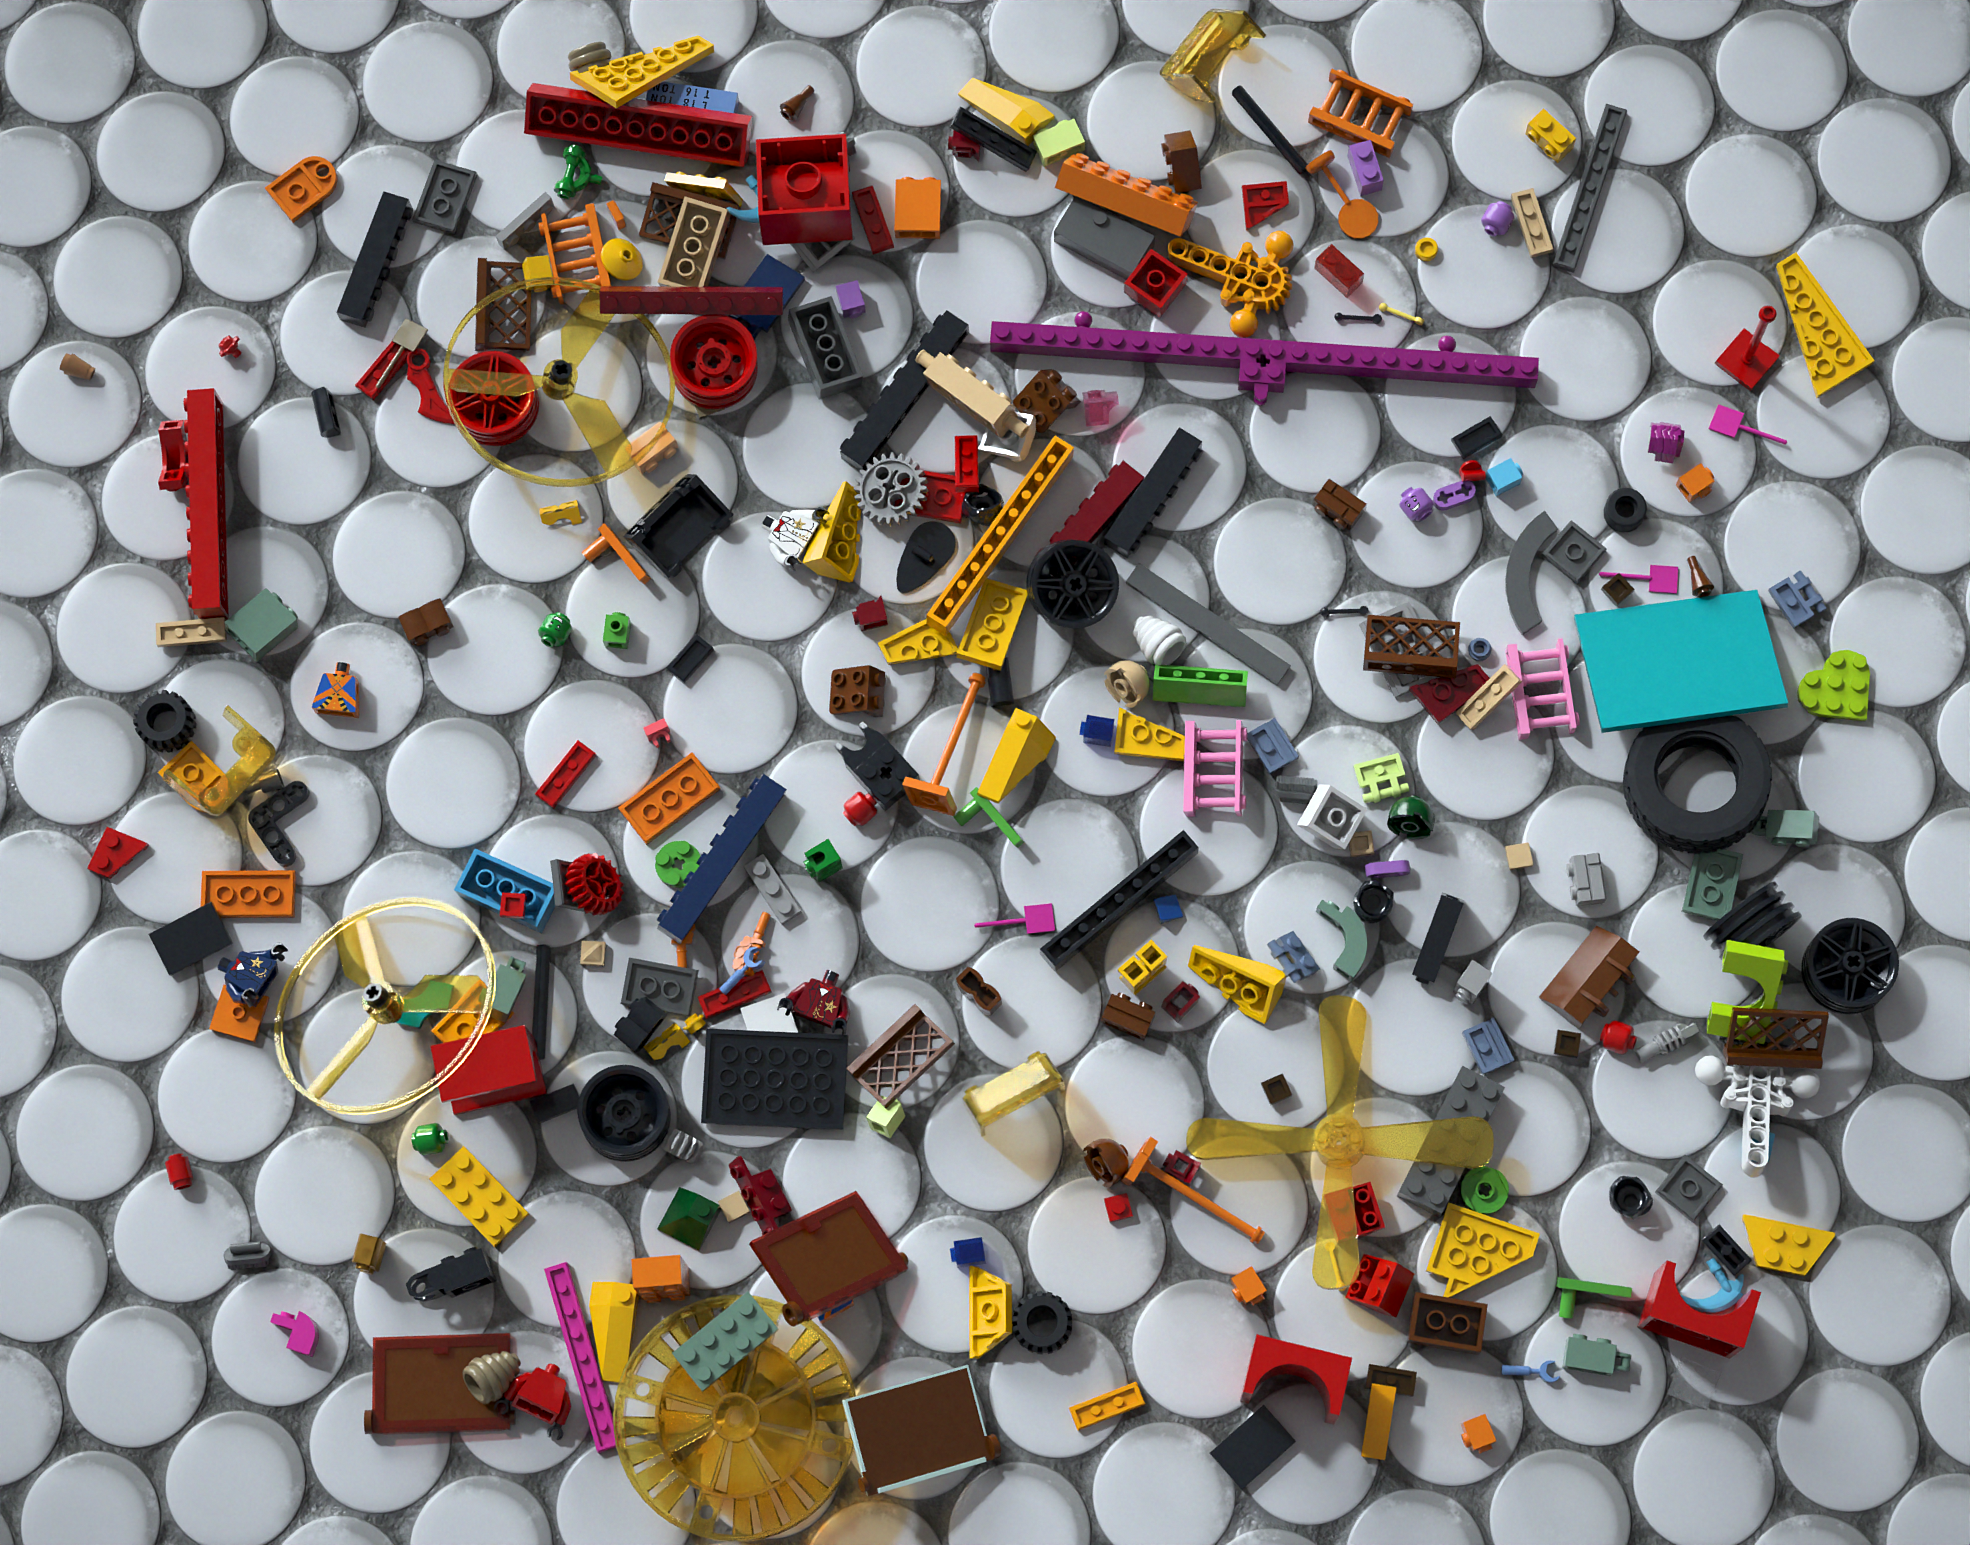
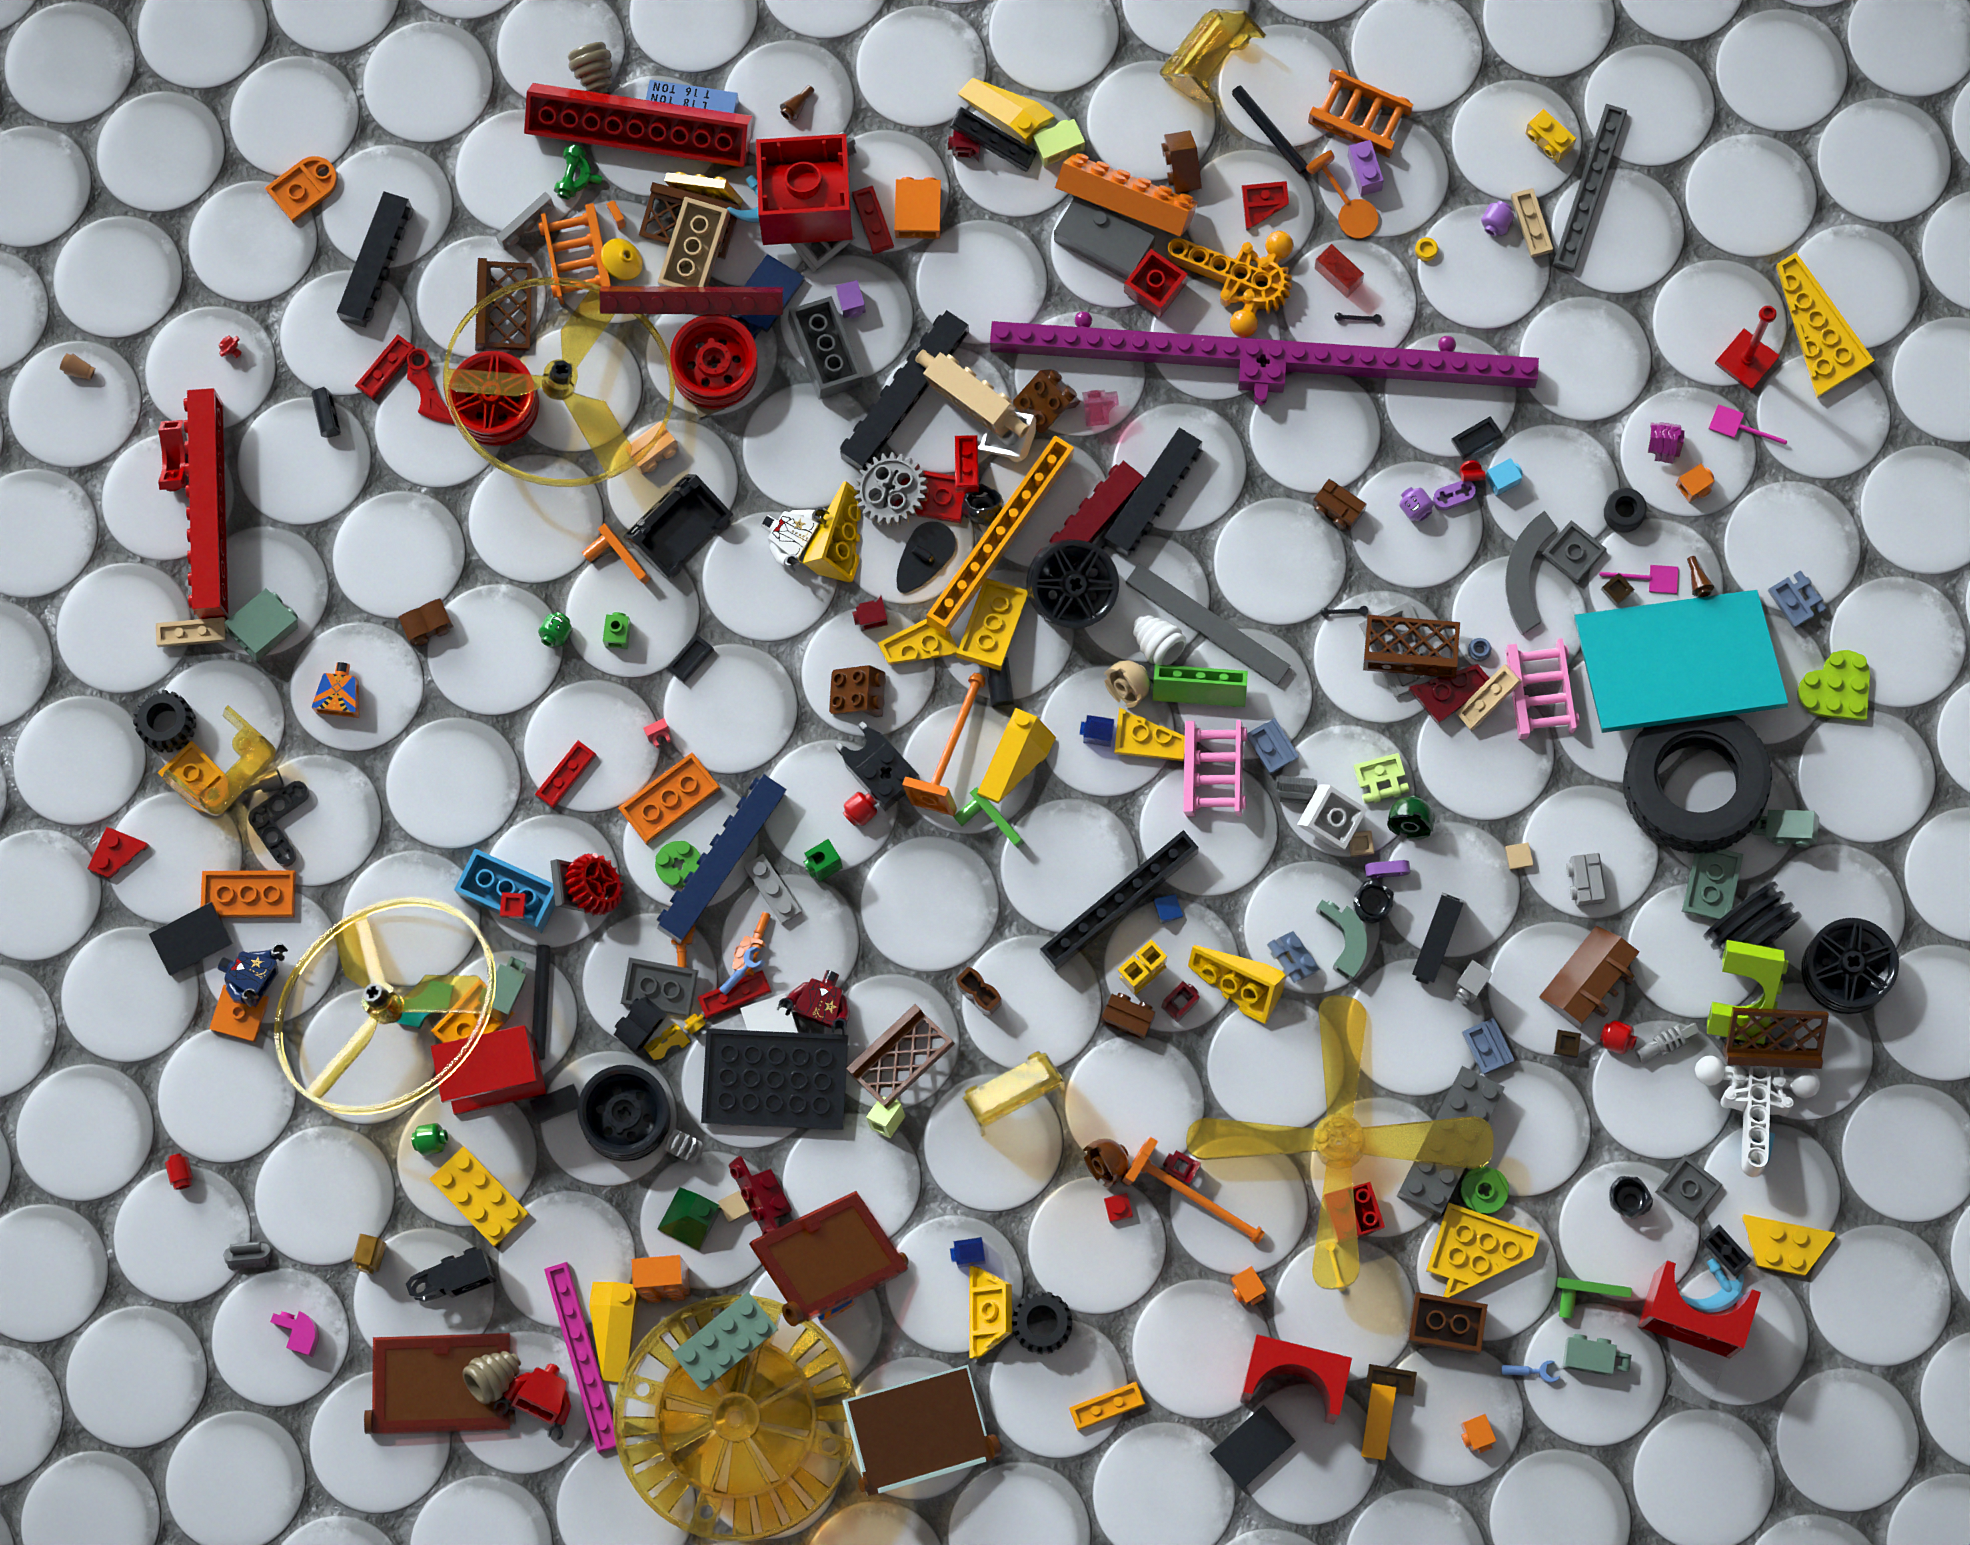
dark tan piece [376,319,428,388] -> none
dark grey tile [412,159,478,235] -> none
yellow brick [522,255,553,292] -> none
yellow piece [539,500,582,525] -> none
yellow wing [570,35,714,108] -> none
tan tile [580,941,606,966] -> none
dark pink piece [974,903,1055,934] -> none
dark brown plate [1261,1073,1292,1106] -> none
red slope [1345,1254,1415,1318] -> none
light yellow hinge [1379,303,1424,325] -> none

